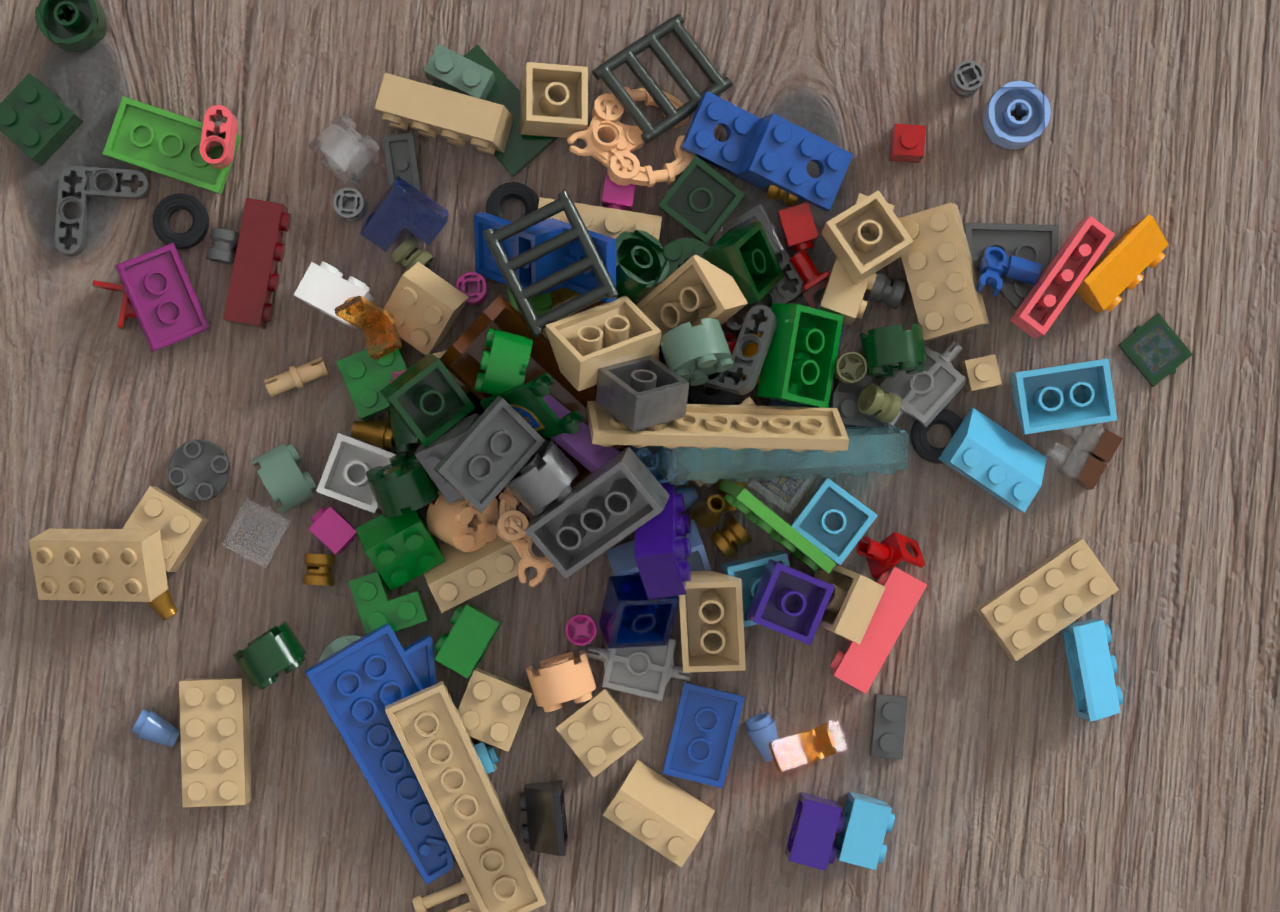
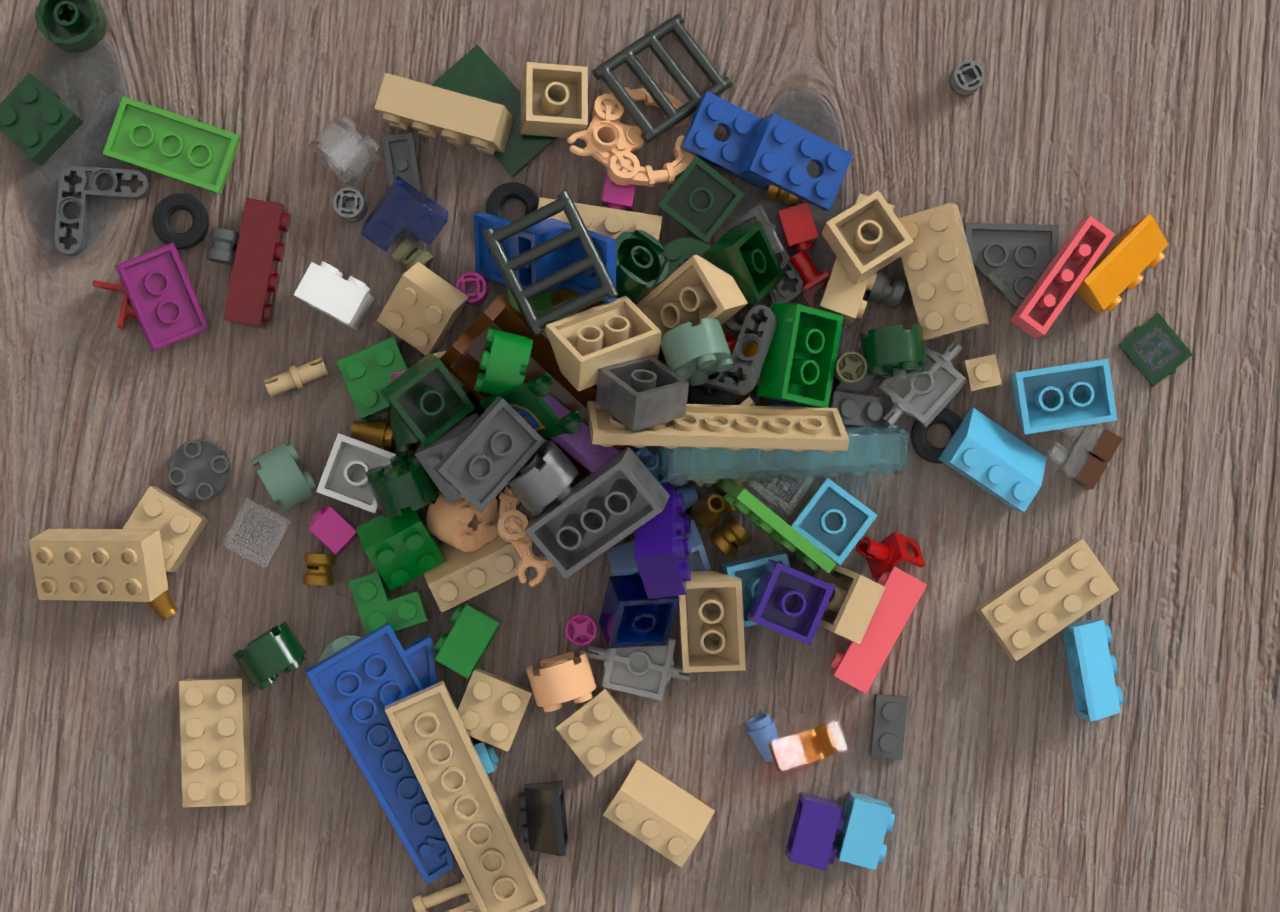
medium blue cone [131,709,180,748] -> none
coral beam [200,105,238,169] -> none
clear orange bracket [334,296,402,360] -> none
sand green brick [424,44,496,100] -> none
blue plate [662,682,745,788] -> none
olive wheel [857,383,901,424] -> none
red brick [888,123,926,163] -> none
blue bar [976,246,1041,297] -> none
light blue brick [983,81,1051,150] -> none

